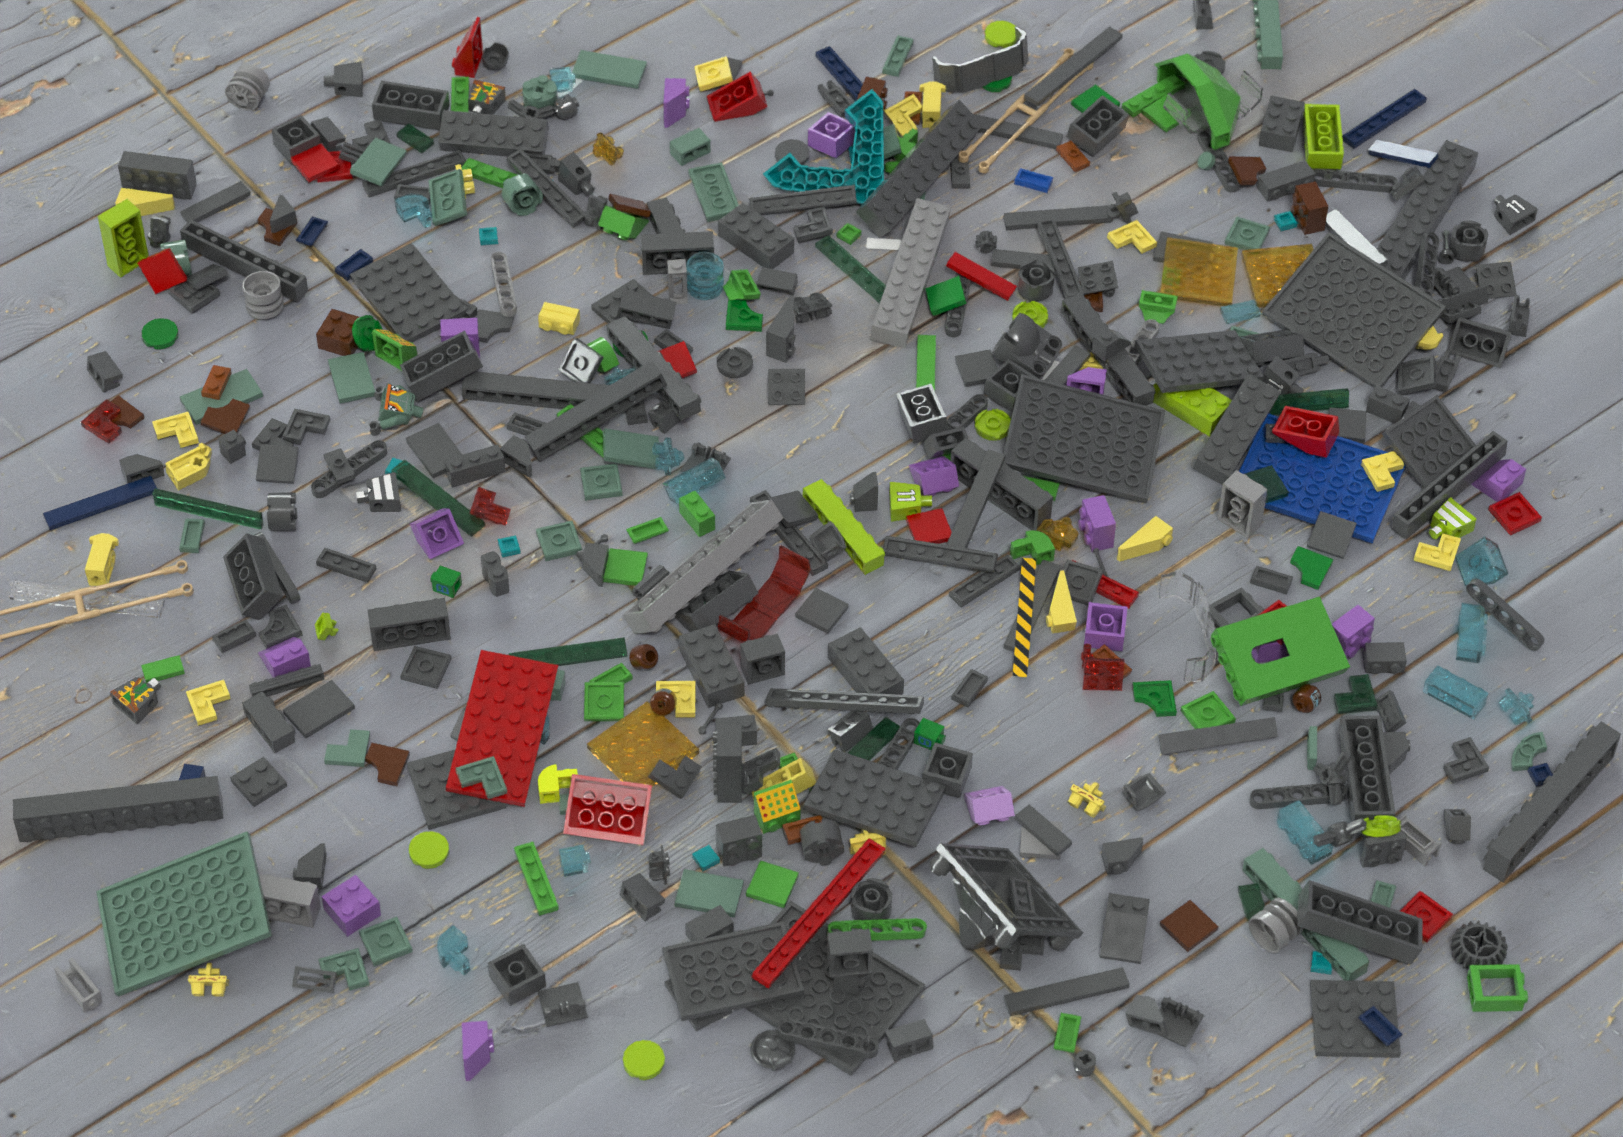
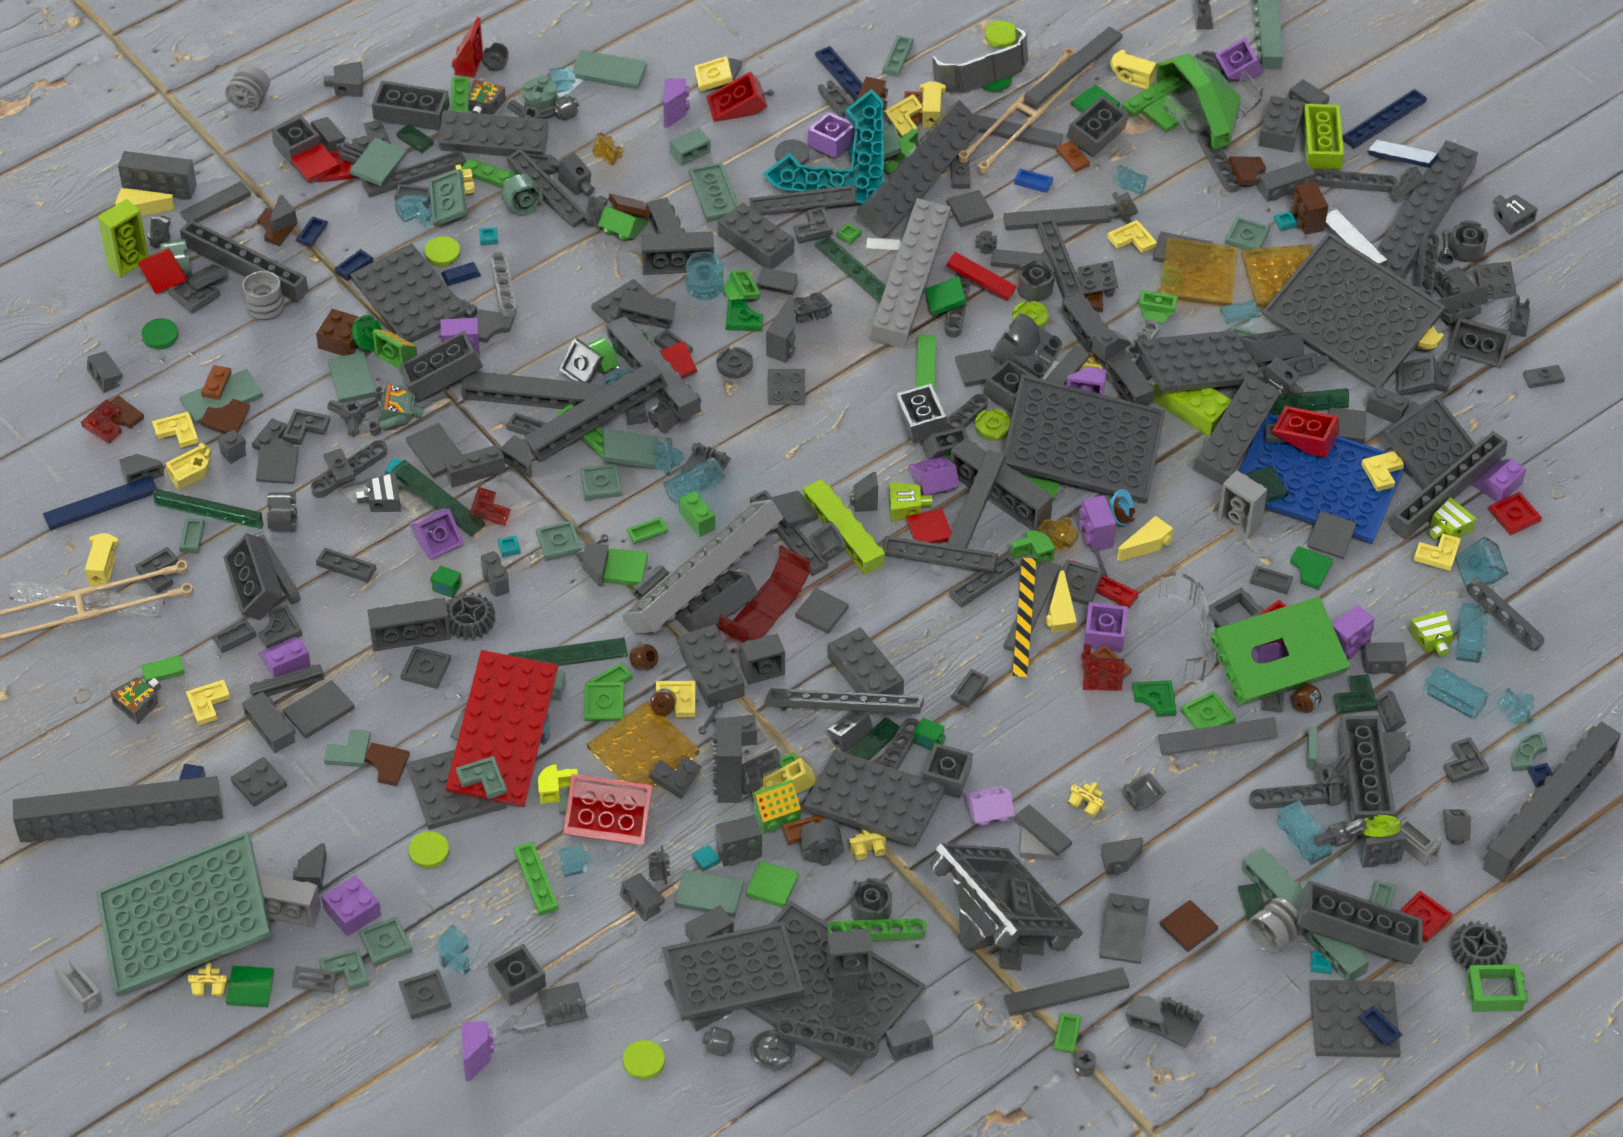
lime tile [314,612,339,640] -> none
light yellow brick [538,302,580,335] -> none
light grey window [667,259,688,304] -> none
red plate [752,838,886,989] -> none
sand green tile [1198,152,1215,170] -> none
none -> dark grey plate [135,547,178,593]
none -> green tile [226,966,275,1008]
none -> dark grey bush [327,398,379,437]
none -> dark grey plate [399,969,452,1020]
none -> lime tile [425,236,460,266]
none -> dark blue tile [441,262,481,286]
none -> dark grey gear [443,592,496,640]
none -> dark grey head [702,1027,735,1057]
none -> dark grey tile [947,190,993,227]
none -> piece [1108,489,1135,526]
none -> light yellow piece [1110,50,1156,89]
none -> clear light blue hips [1114,165,1148,195]
none -> medium lavender slope [1215,38,1265,80]
none -> dark grey brick [1288,79,1330,104]
none -> lime torso [1408,610,1453,657]
none -> dark grey plate [1523,365,1565,388]

